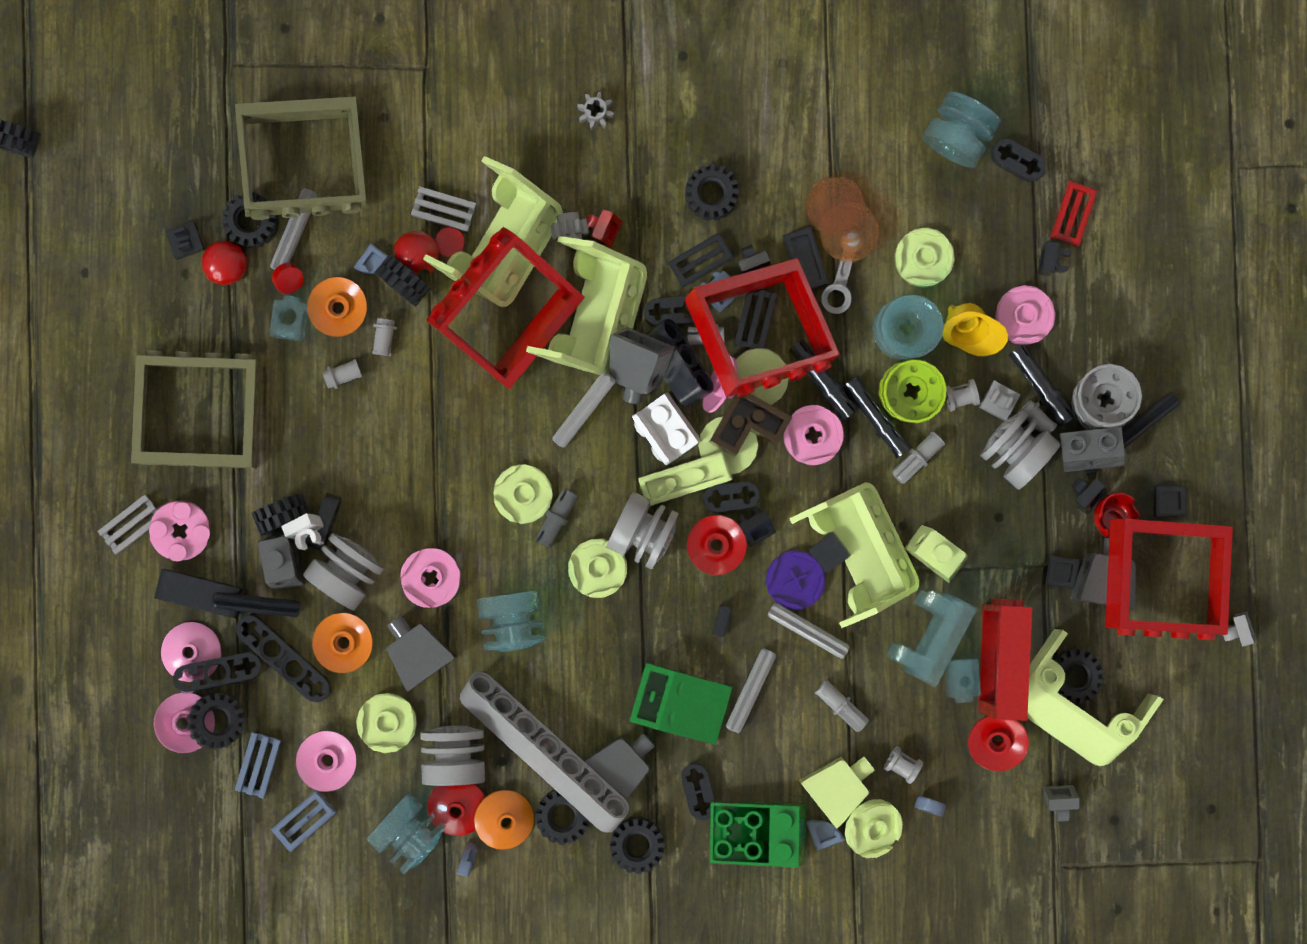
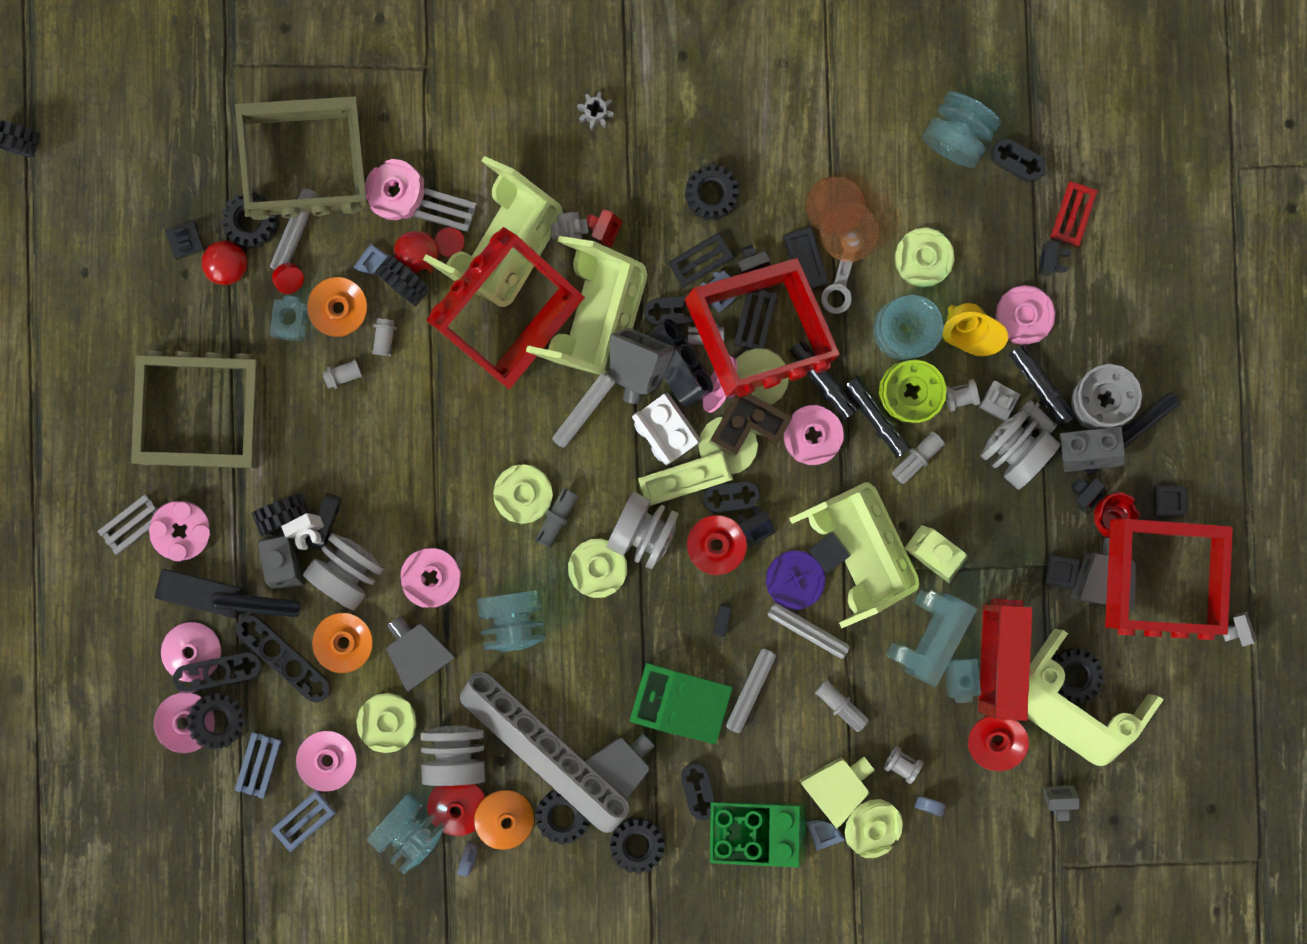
none -> bright pink plate [365,159,424,220]

